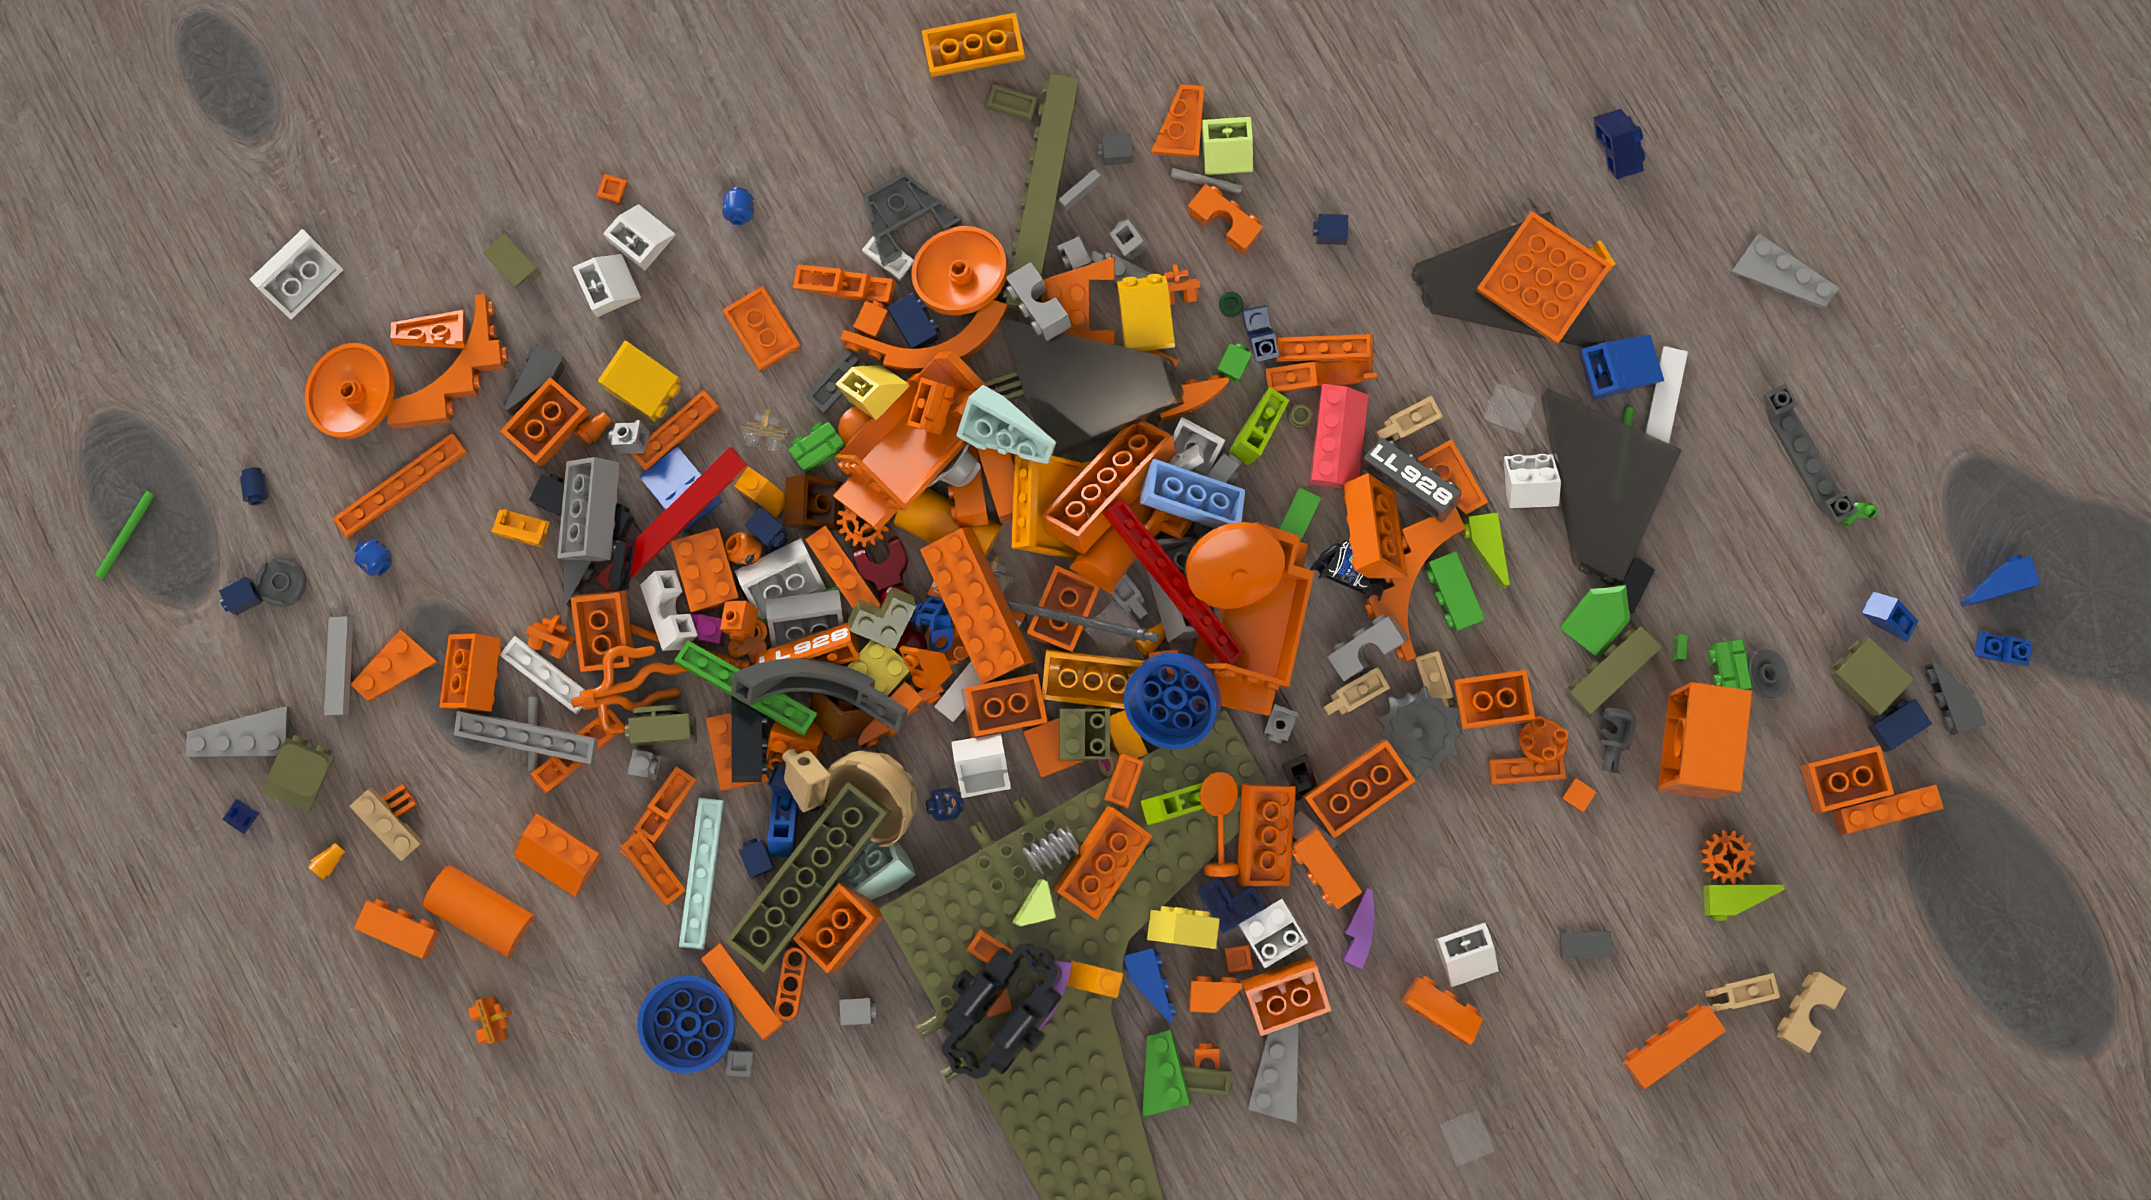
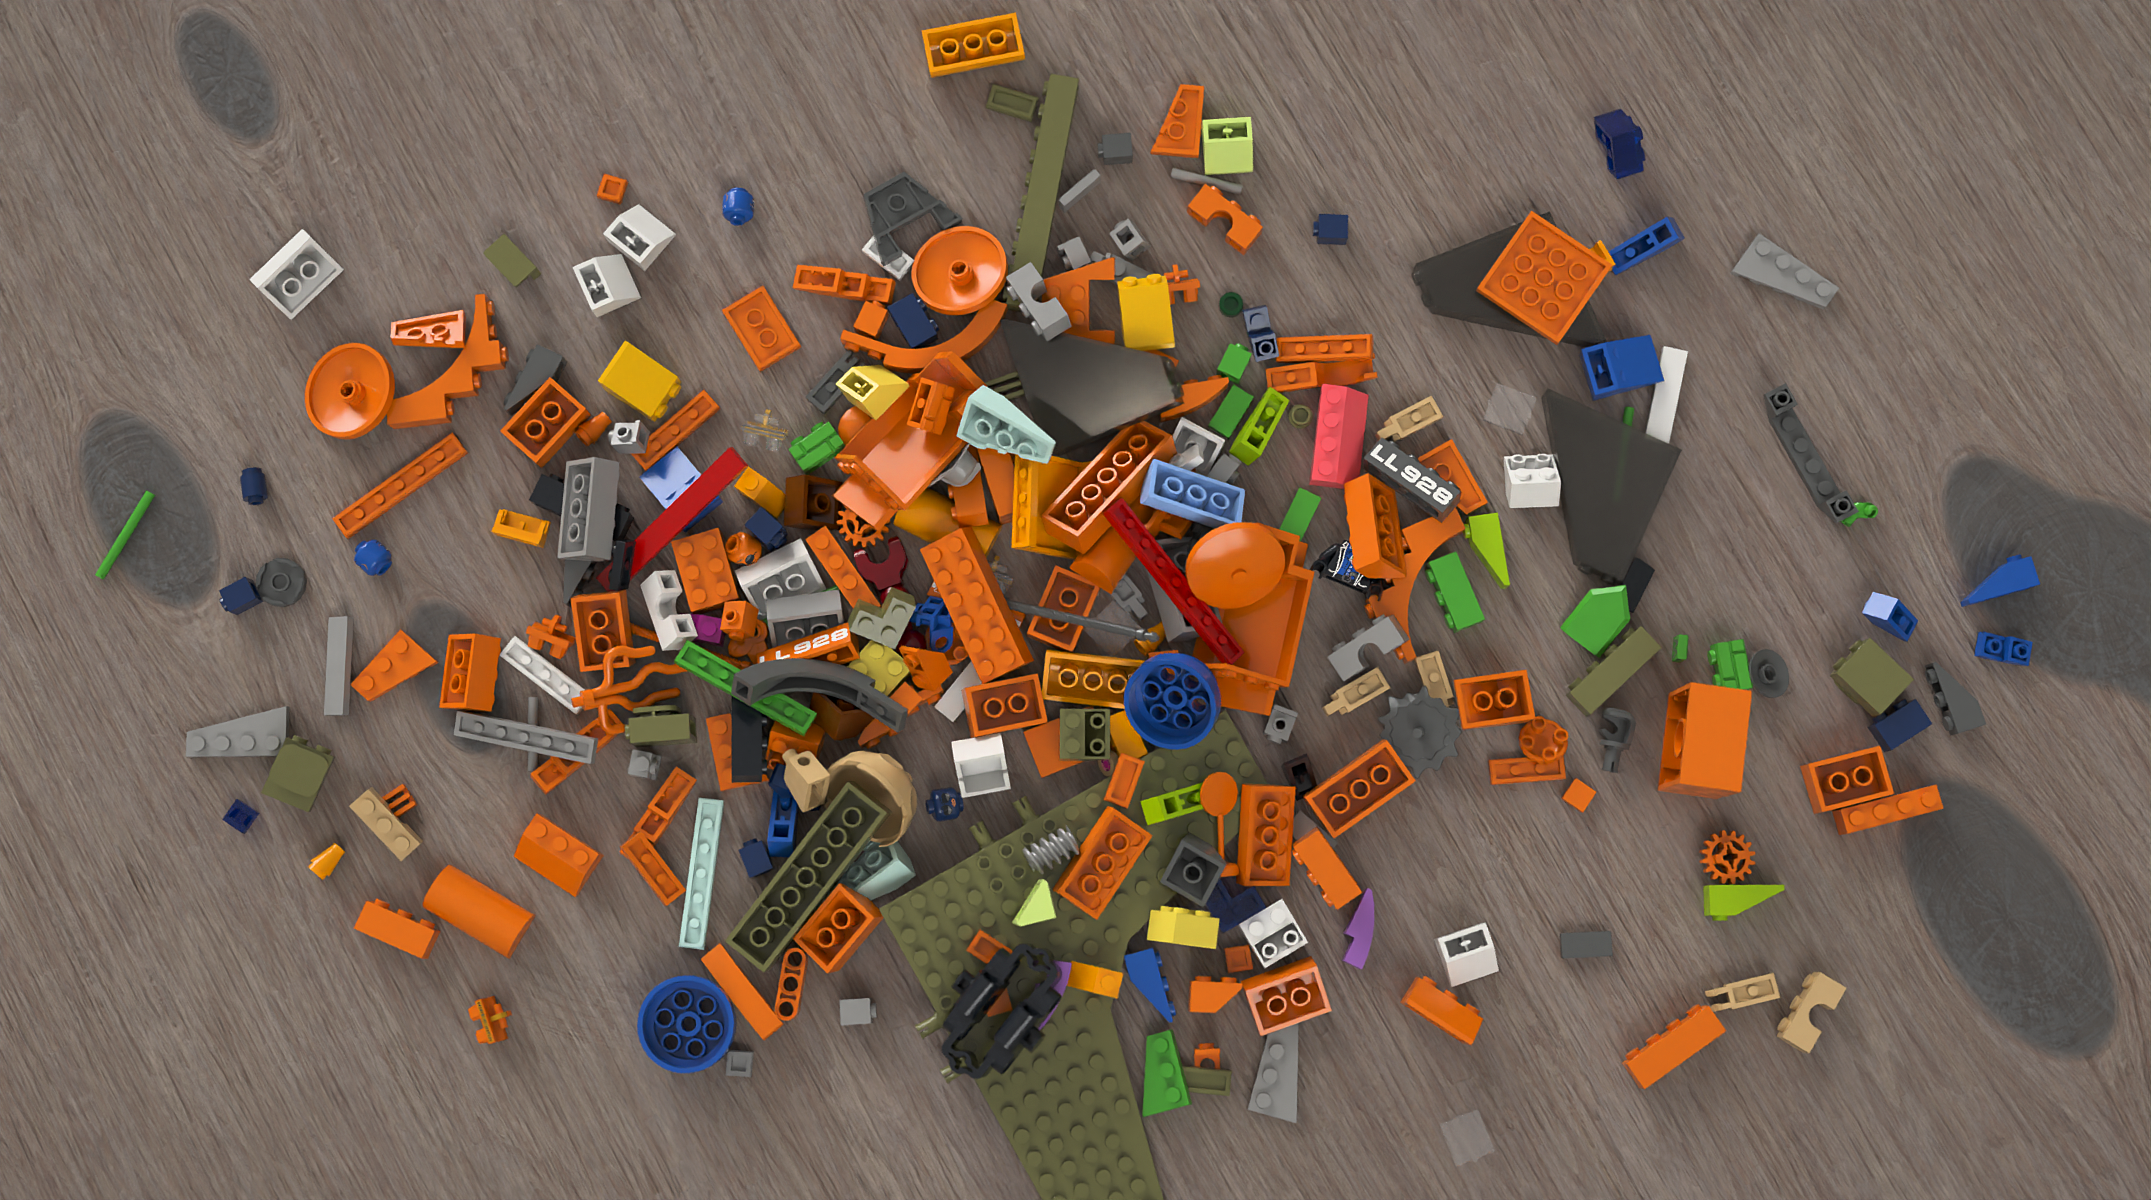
none -> dark grey slope [1160,832,1227,907]
none -> bright green tile [1208,385,1254,439]
none -> blue slope [1609,217,1685,275]

